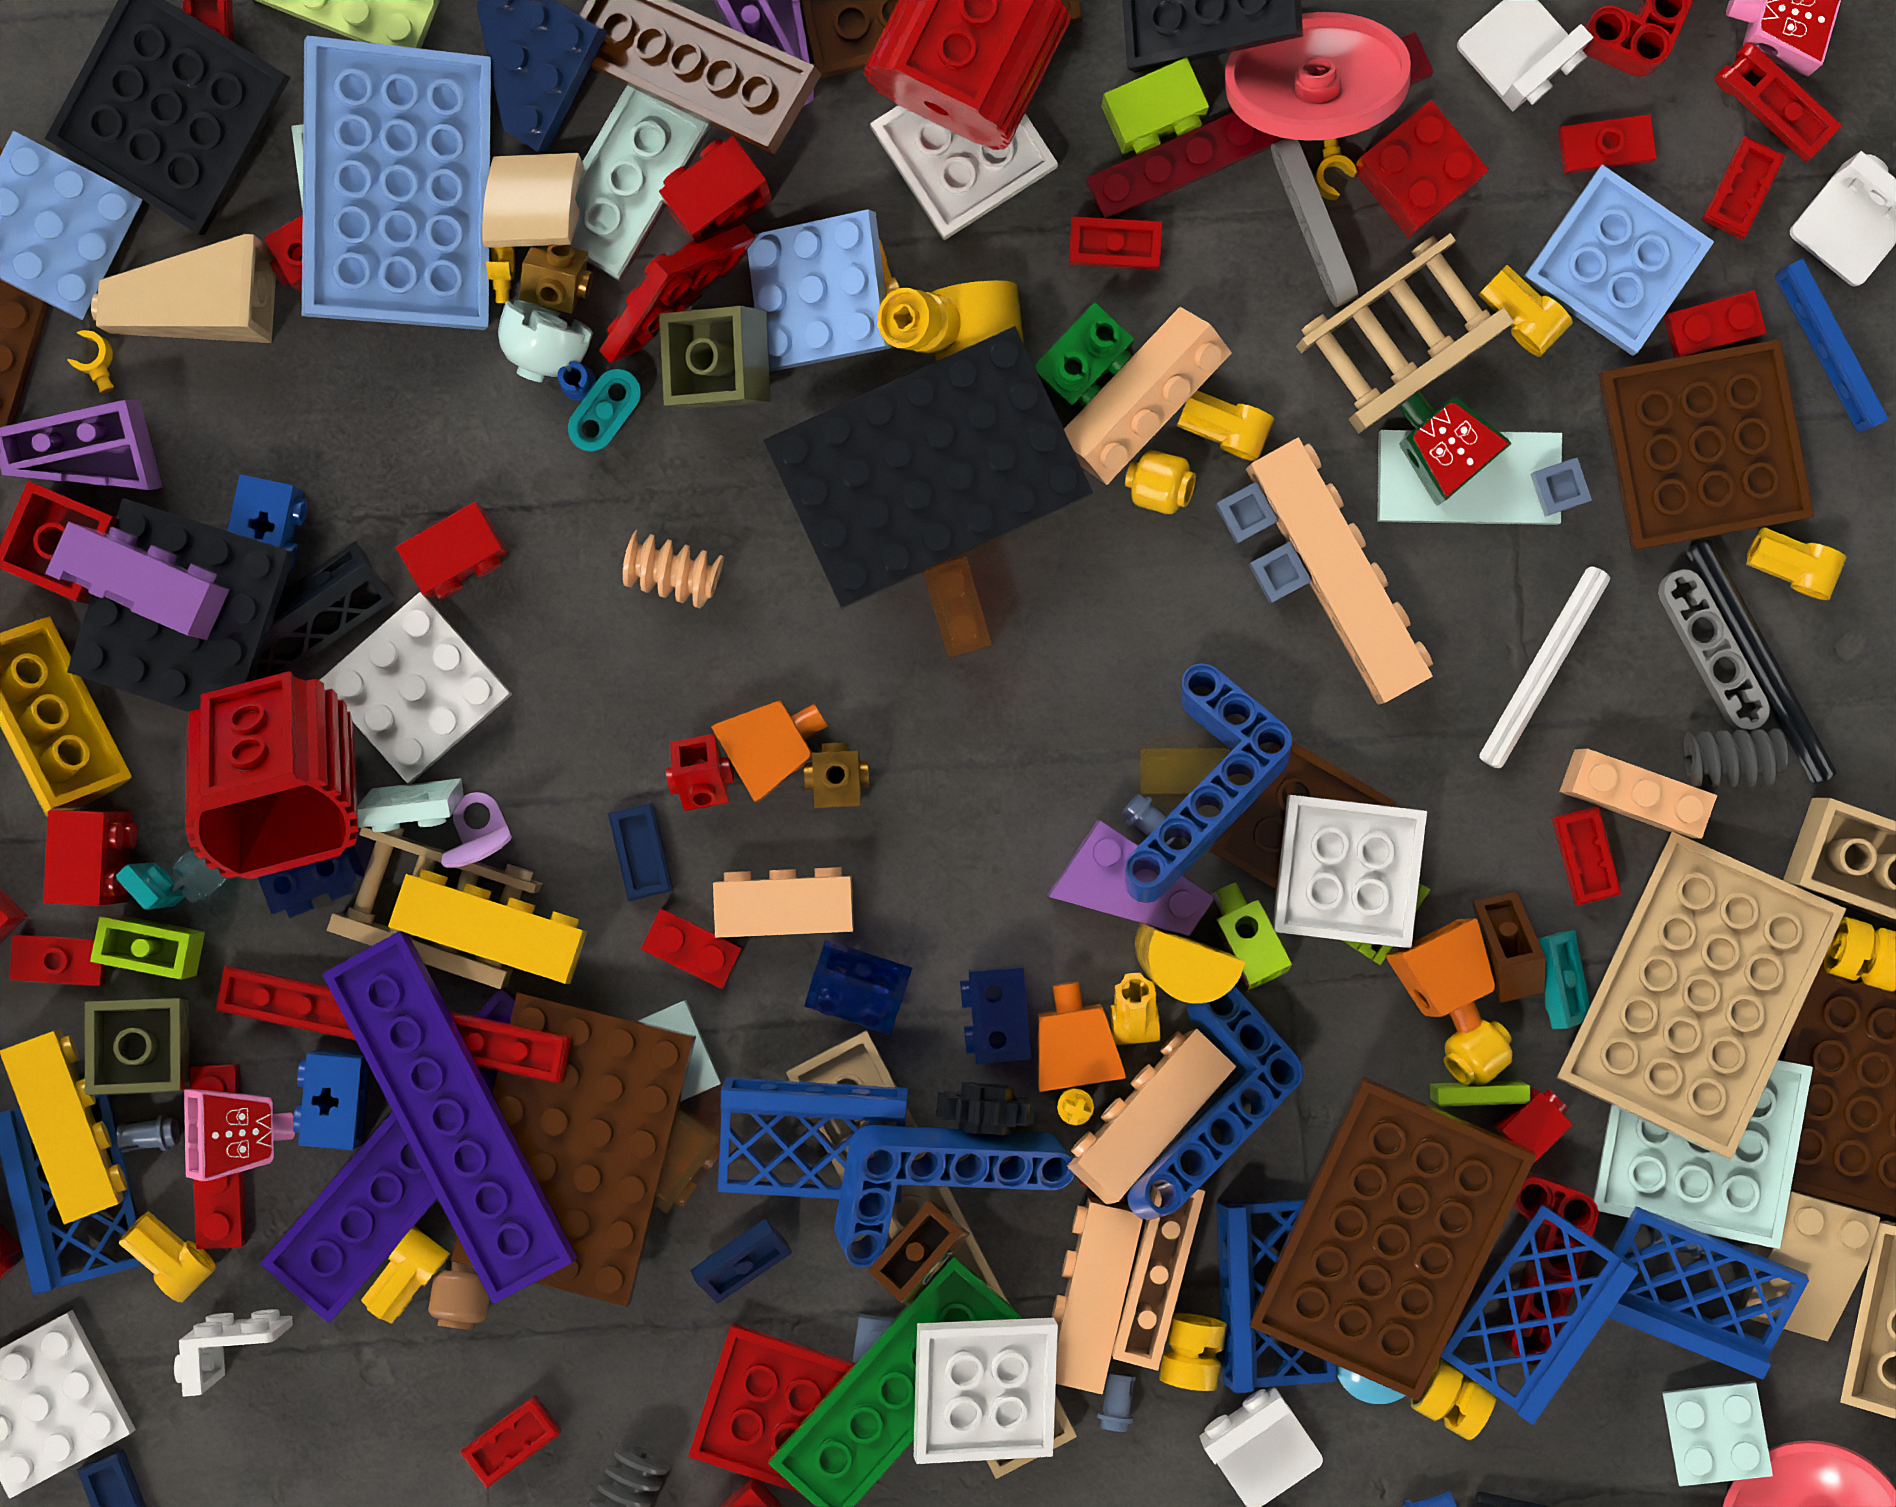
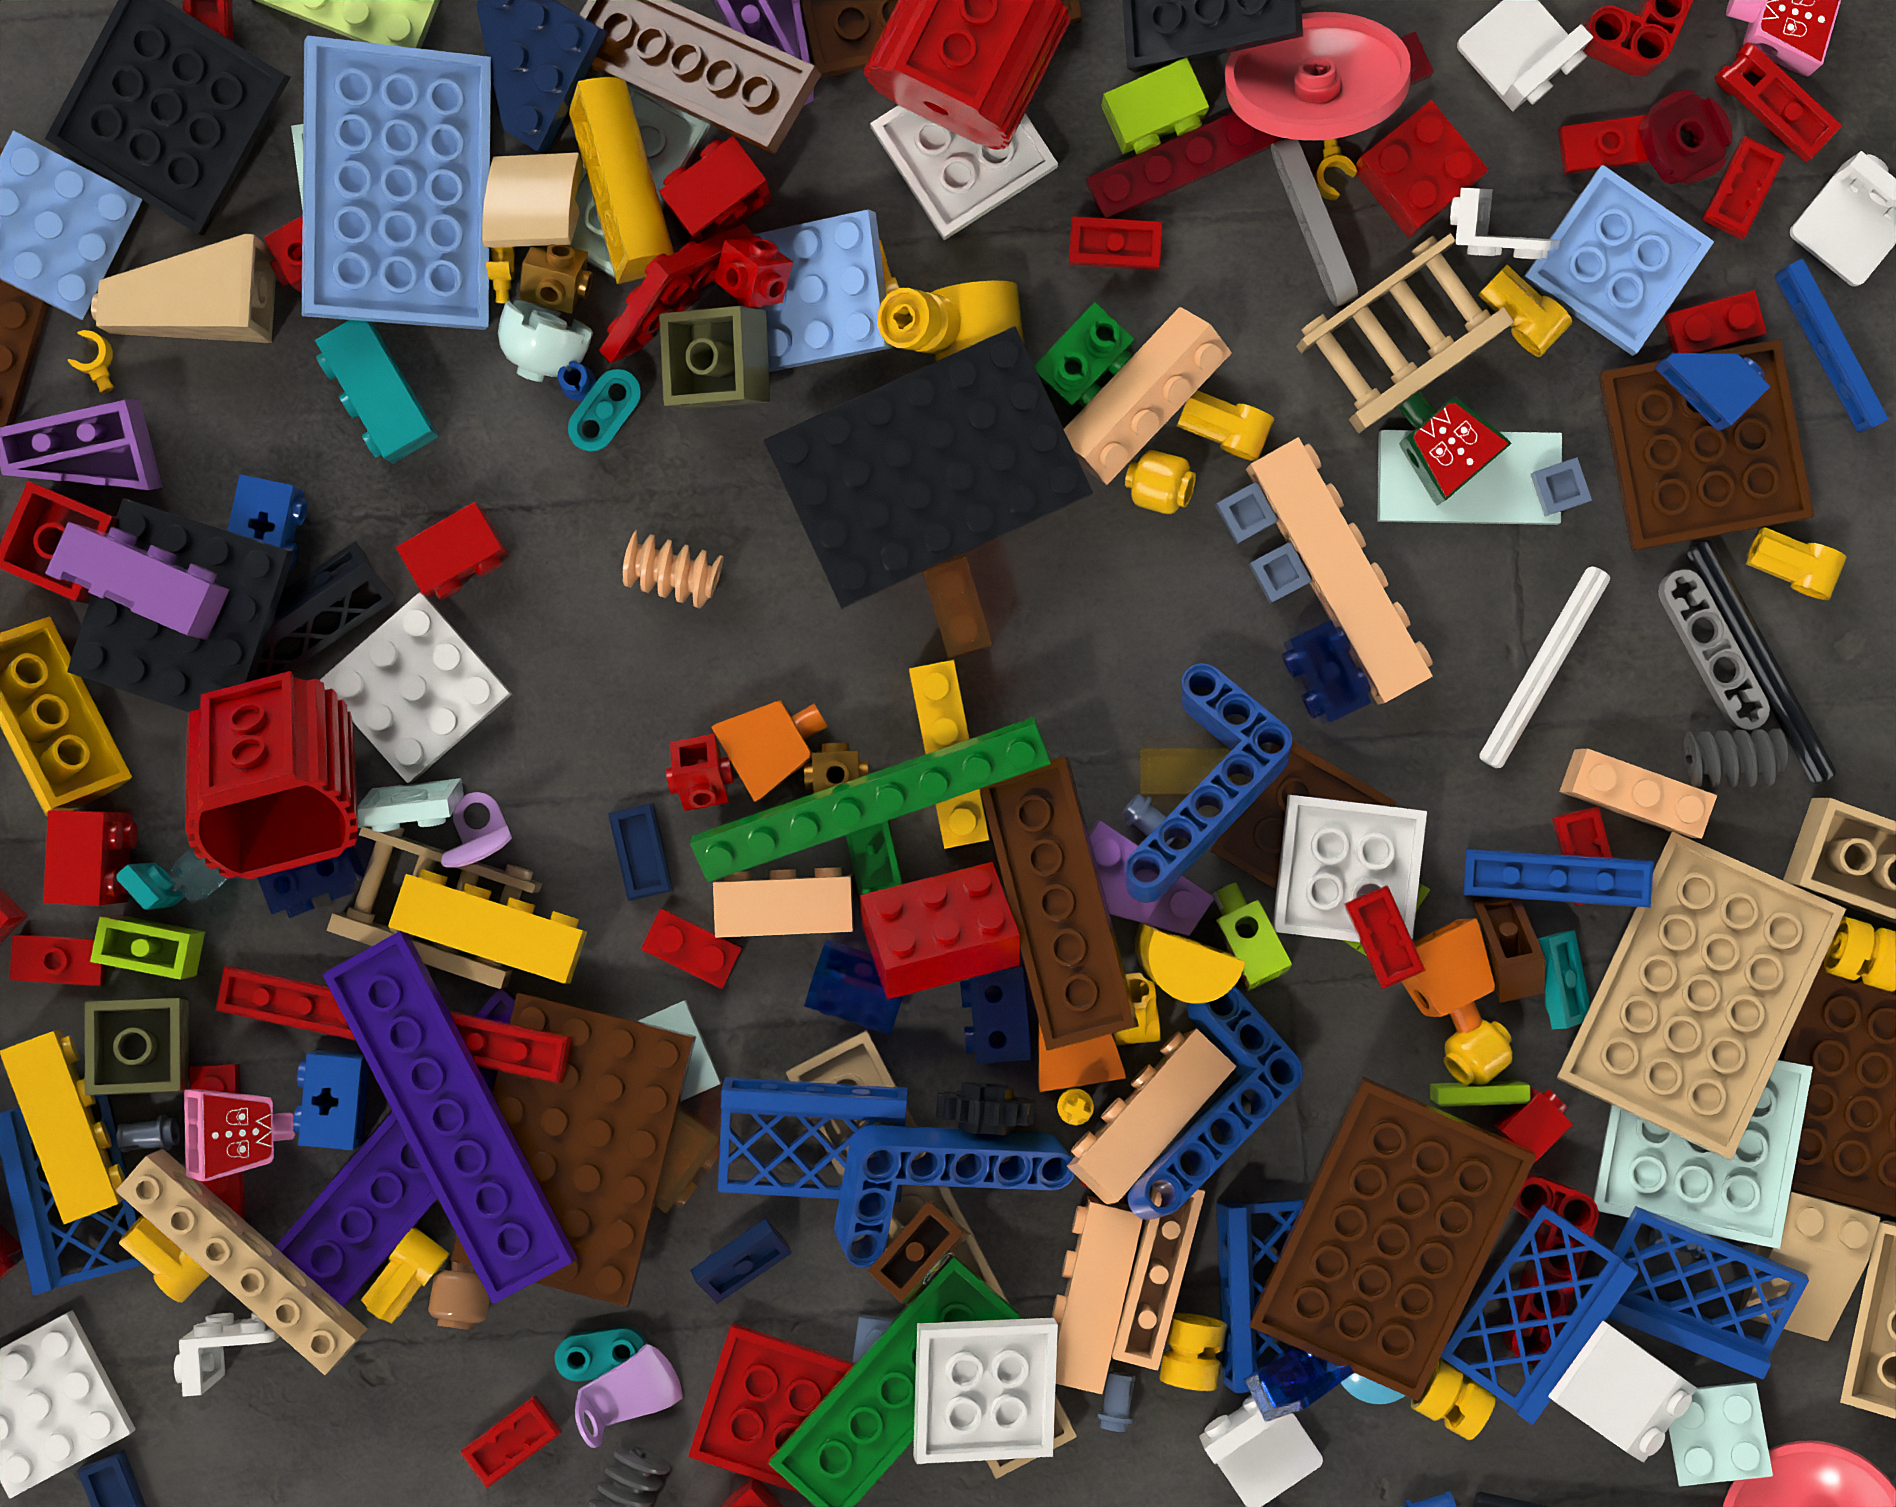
none -> tan brick [116,1149,368,1375]
none -> teal brick [315,320,439,464]
none -> teal plate [555,1325,647,1382]
none -> yellow brick [569,77,674,284]
none -> lavender piece [575,1344,683,1448]
none -> green plate [689,717,1051,883]
none -> red brick [714,236,793,309]
none -> green hinge [846,820,903,897]
none -> red brick [860,862,1020,1000]
none -> yellow brick [909,660,989,849]
none -> reddish brown plate [980,756,1139,1050]
none -> clear blue panel [1244,1346,1354,1422]
none -> clear blue brick [1282,620,1372,724]
none -> red plate [1344,885,1426,989]
none -> white bracket [1450,188,1560,259]
none -> blue tile [1464,848,1654,908]
none -> white slope [1548,1321,1697,1463]
none -> dark red plate [1639,90,1732,184]
none -> blue slope [1654,353,1771,432]

